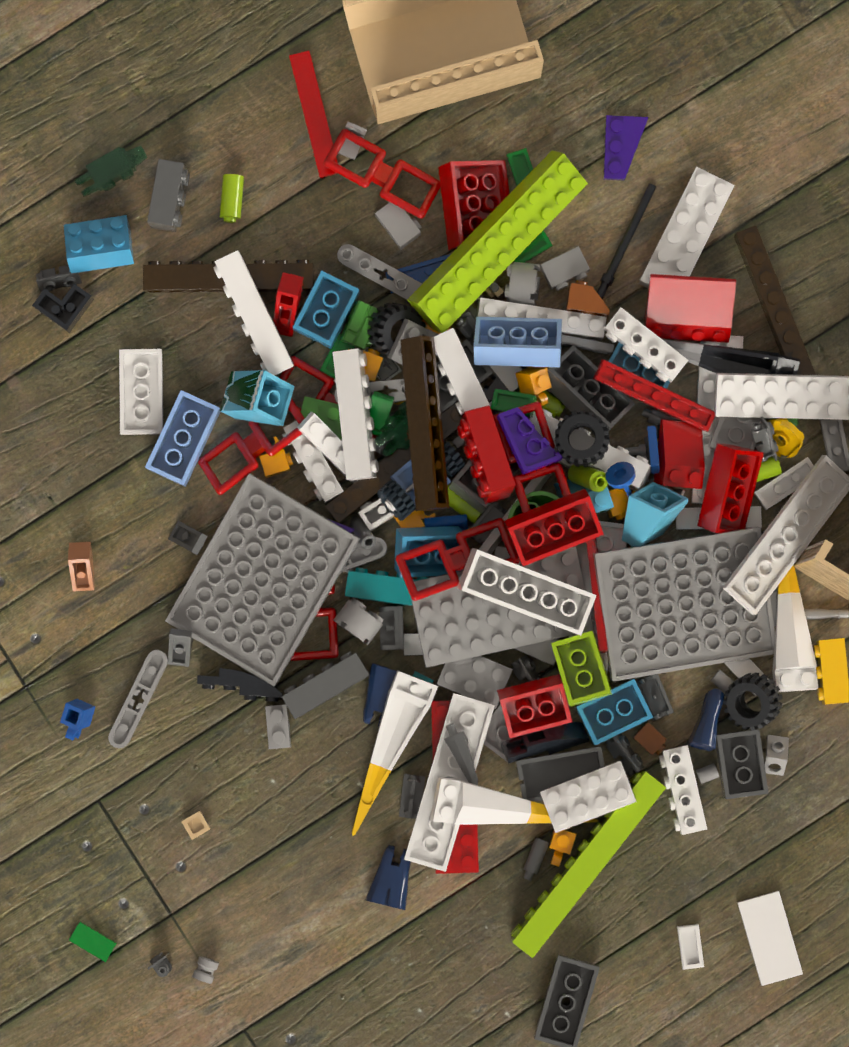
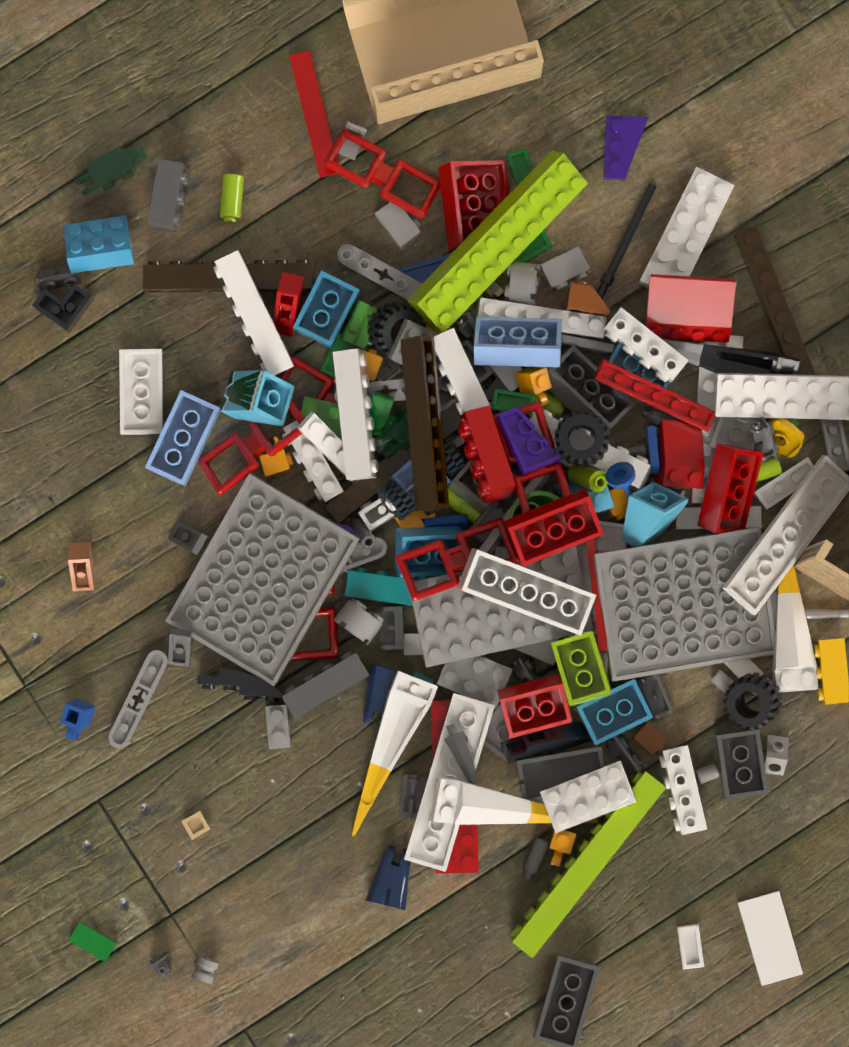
dark blue piece [687,688,724,751] -> none

